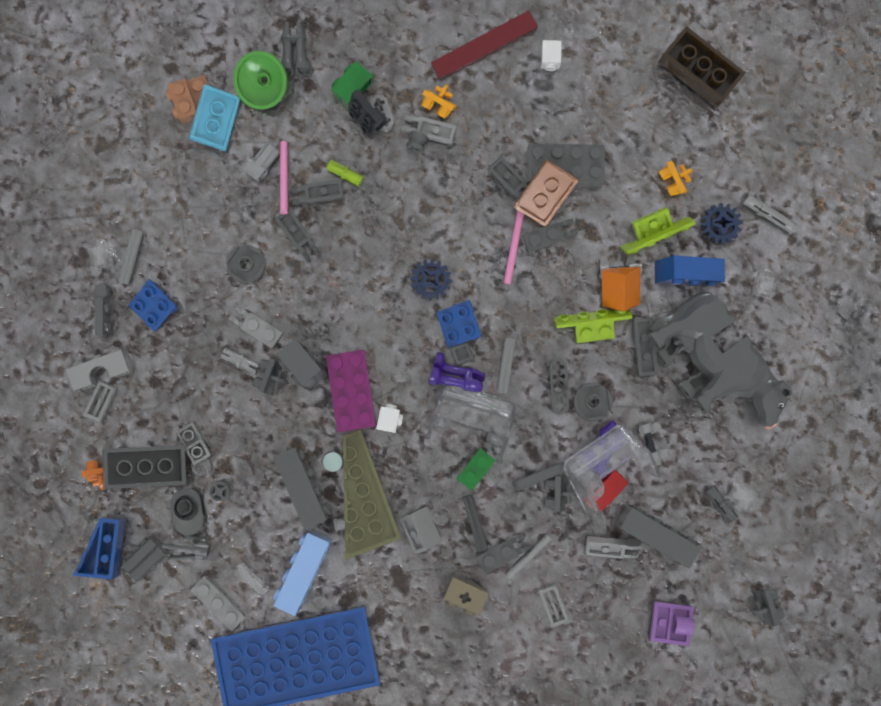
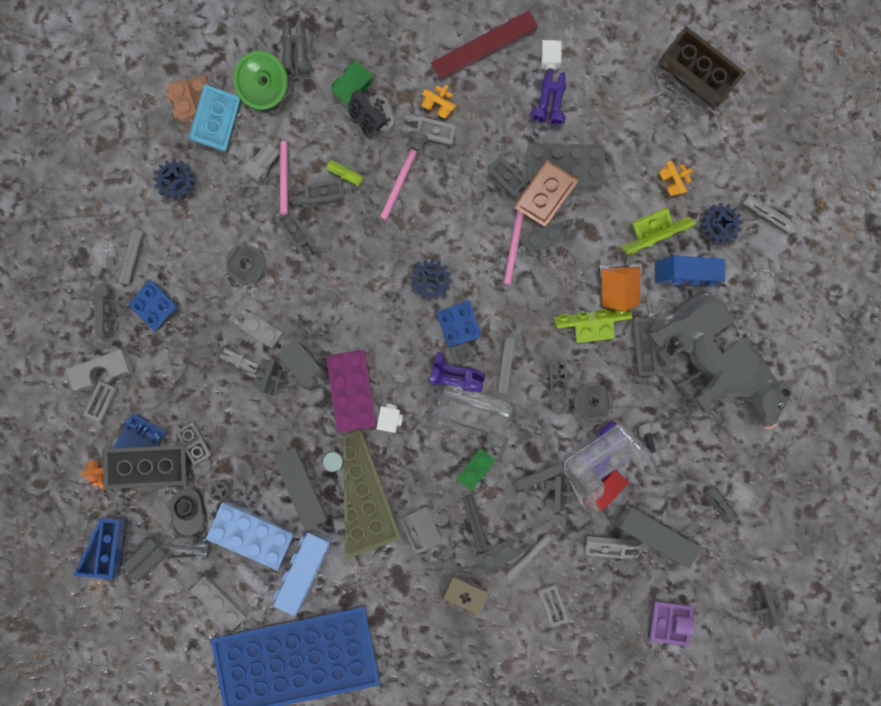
none -> blue hinge [114,413,166,448]
none -> dark blue gear [153,159,196,201]
none -> light blue brick [206,501,296,571]
none -> bright pink bar [380,149,417,220]
none -> dark purple piece [530,69,567,125]

